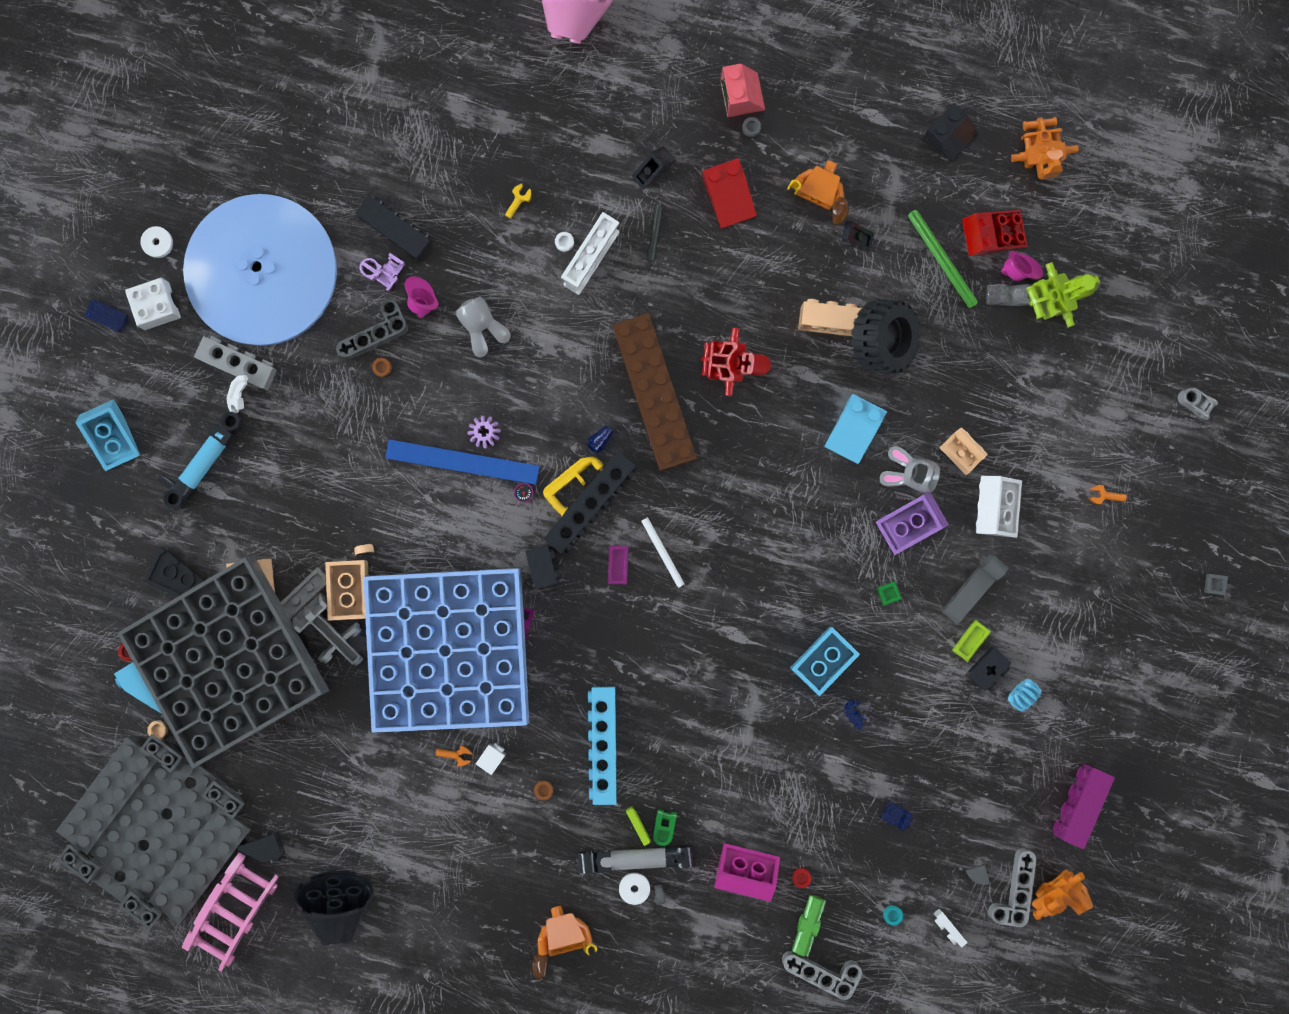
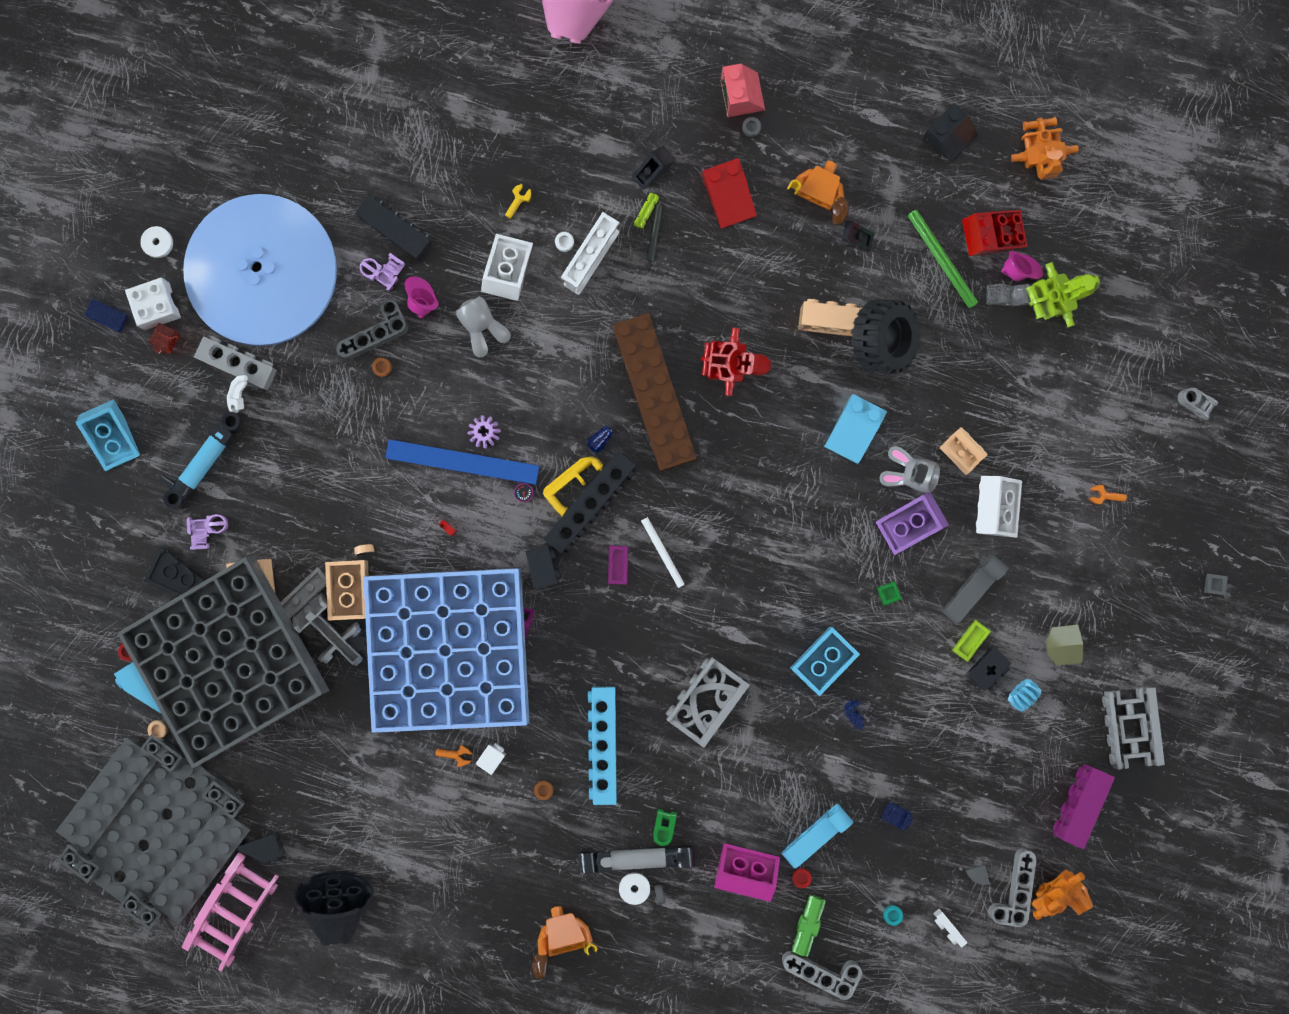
lime tile [626,806,651,846] -> none
none -> clear red brick [148,323,180,355]
none -> lavender piece [187,514,229,550]
none -> red tile [439,519,457,536]
none -> white slope [481,234,533,301]
none -> lime axle [634,193,659,229]
none -> light grey fence [666,657,750,748]
none -> medium azure beam [781,804,853,868]
none -> olive slope [1046,625,1083,665]
none -> light grey fence [1102,686,1165,770]

